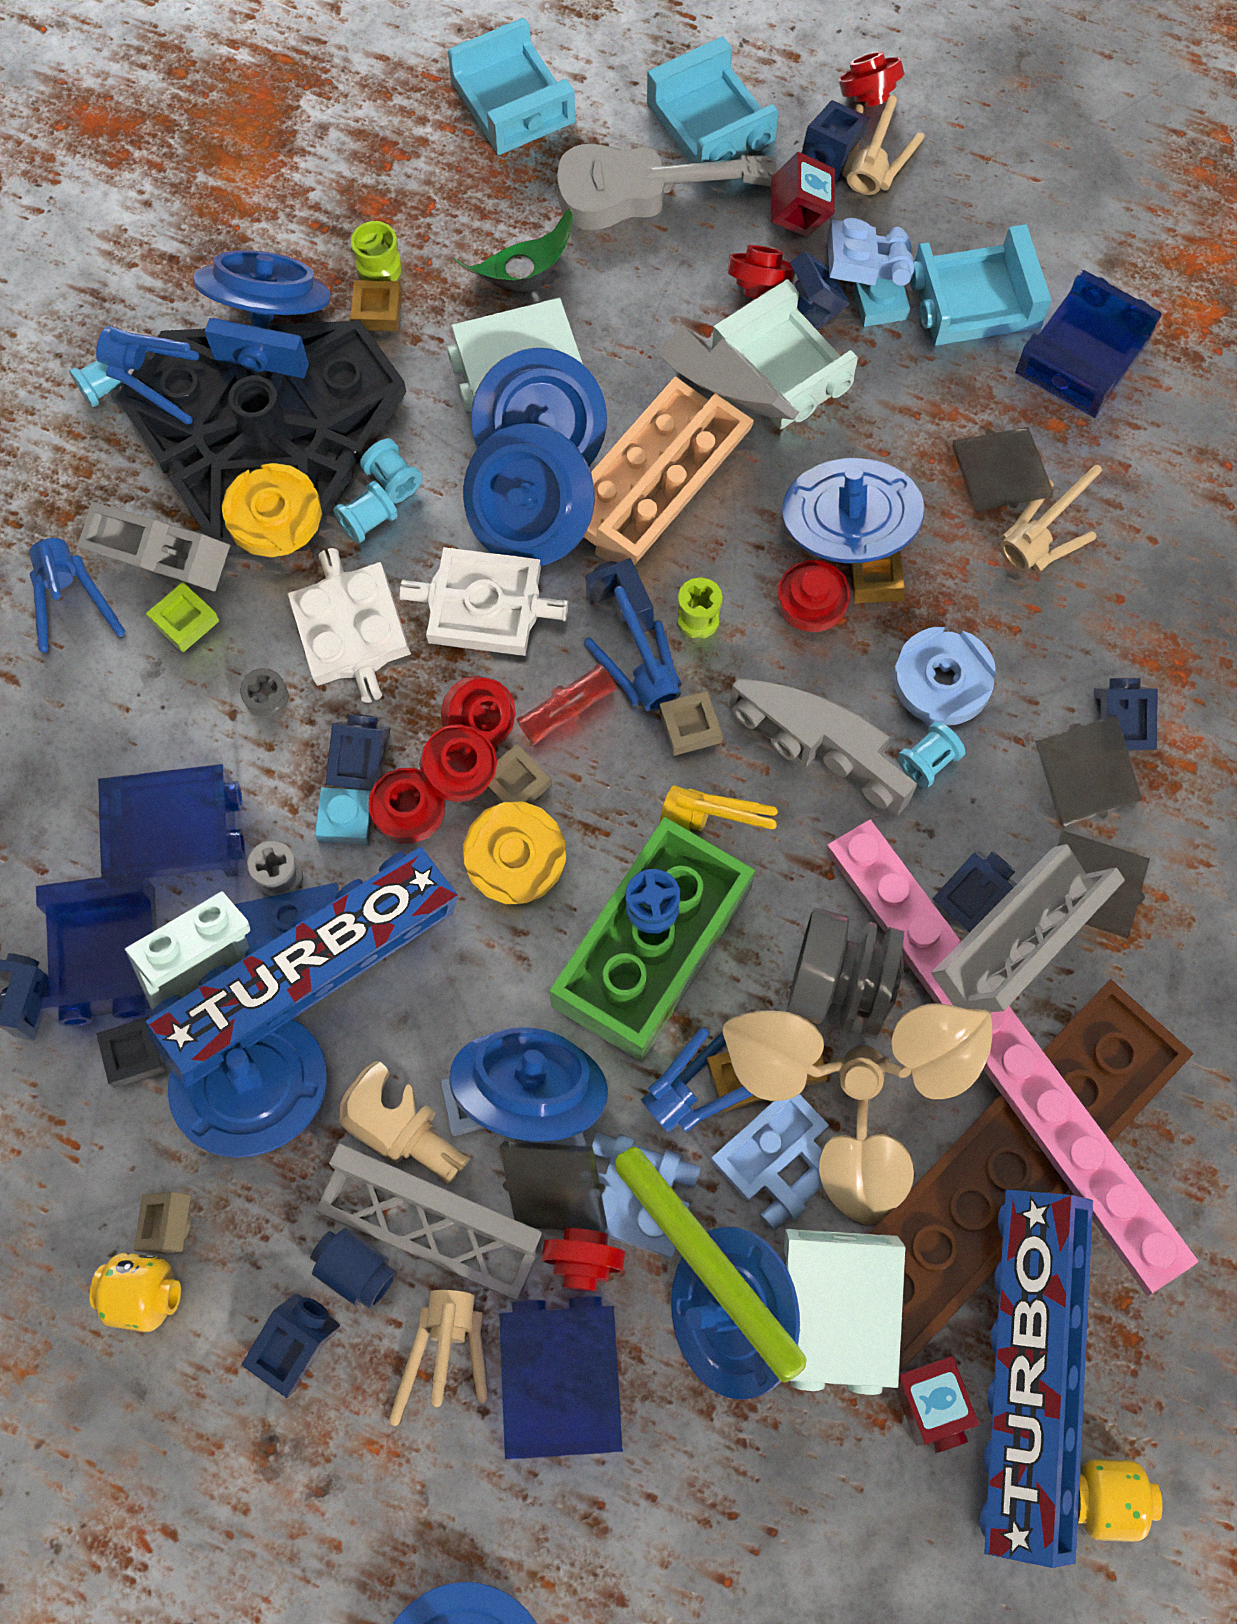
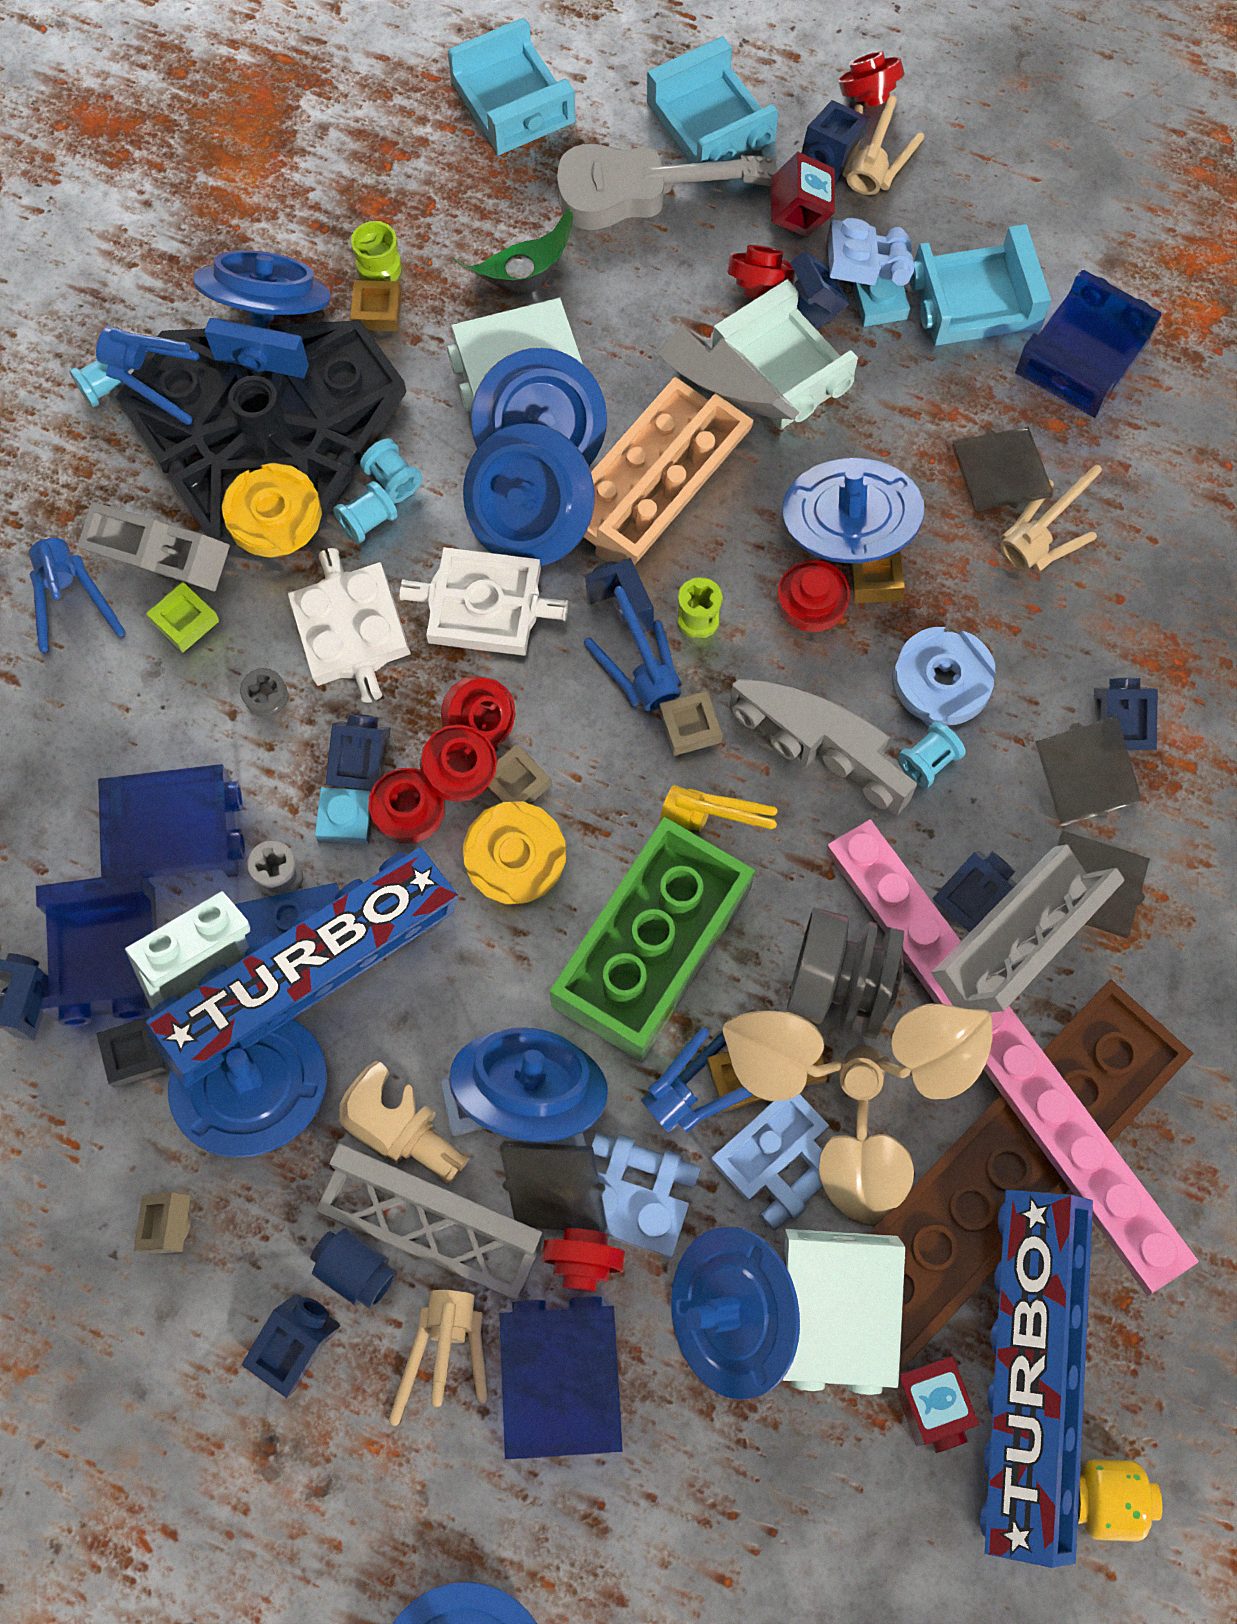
yellow head [89,1252,181,1332] -> none
clear red pin [516,664,617,745] -> none
lime axle [615,1146,807,1383] -> none
blue wheel [626,869,680,933] -> none

